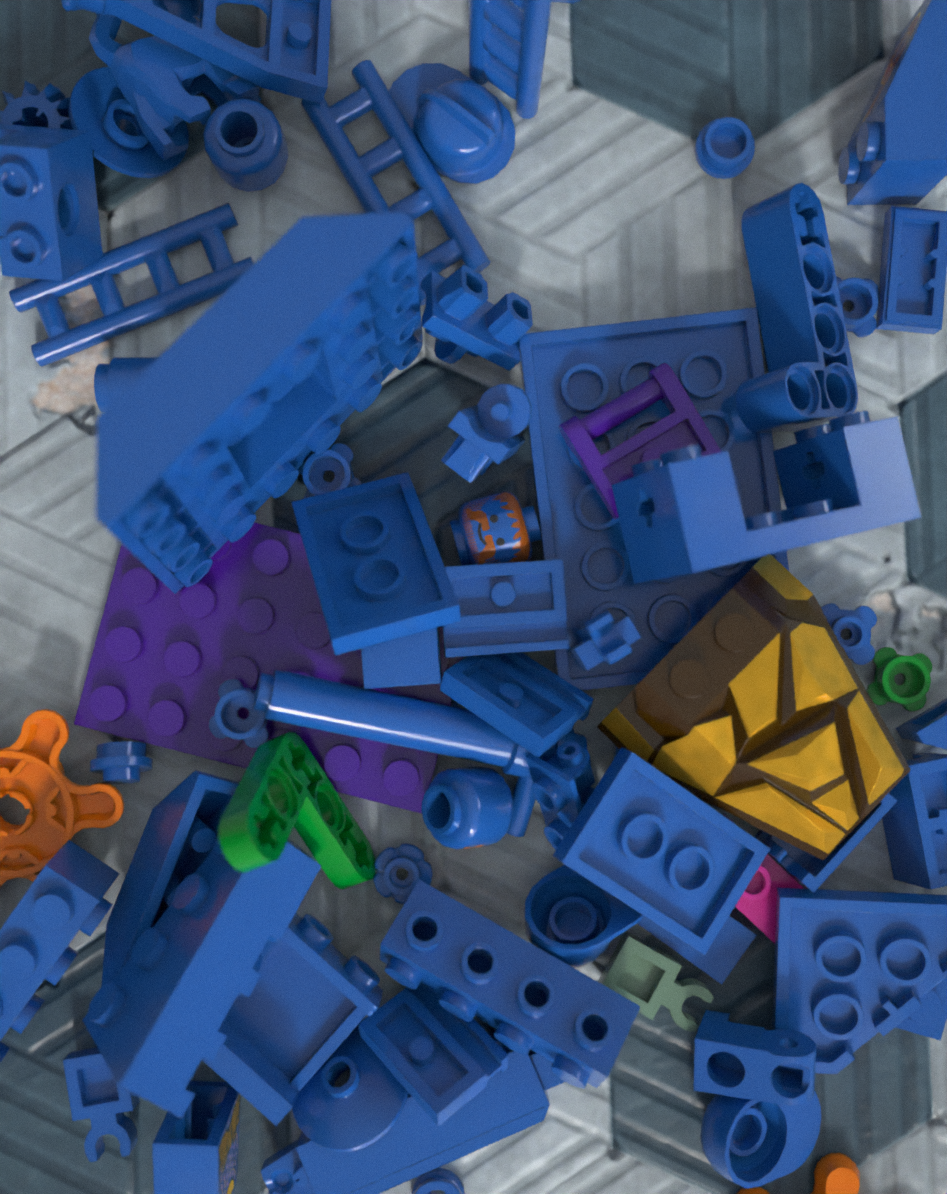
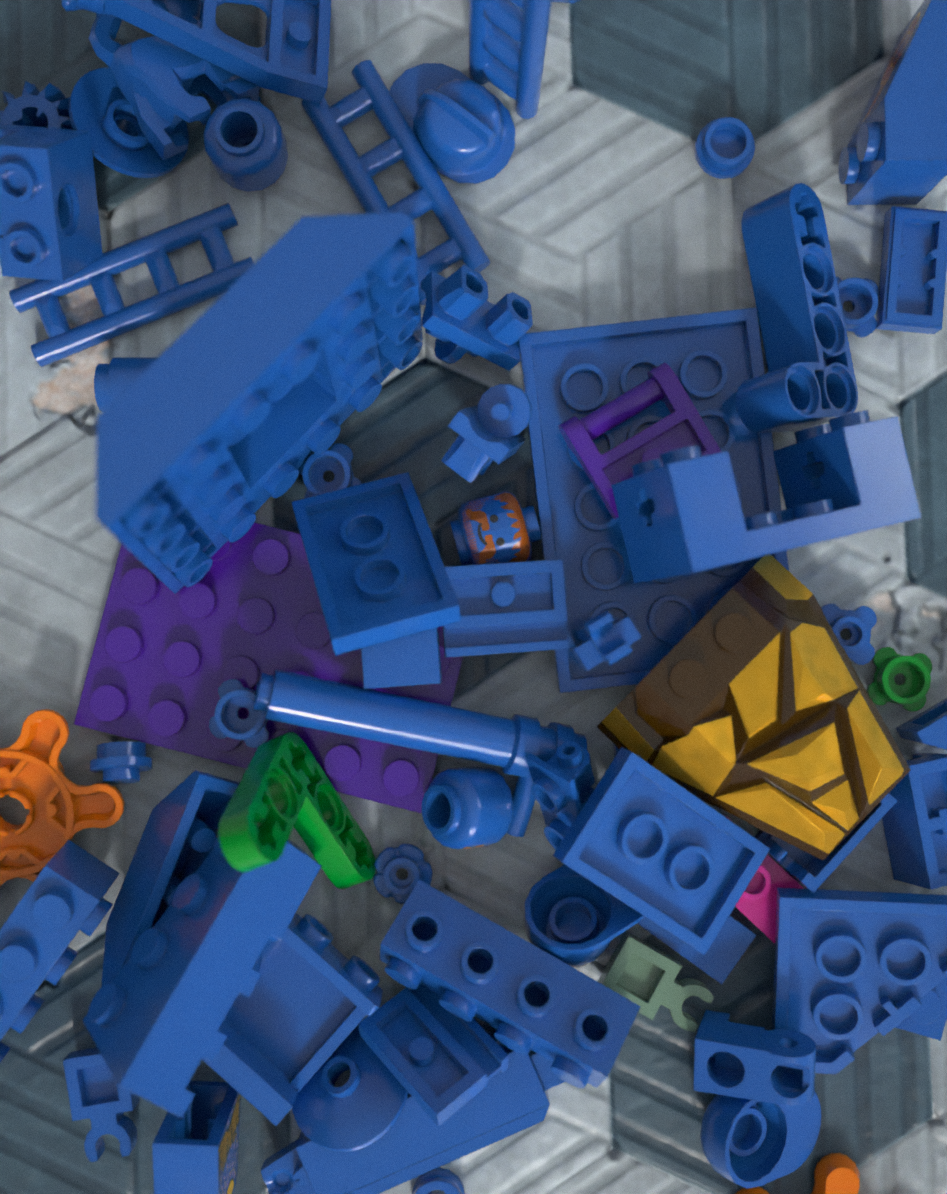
blue plate [440,652,594,757] -> none

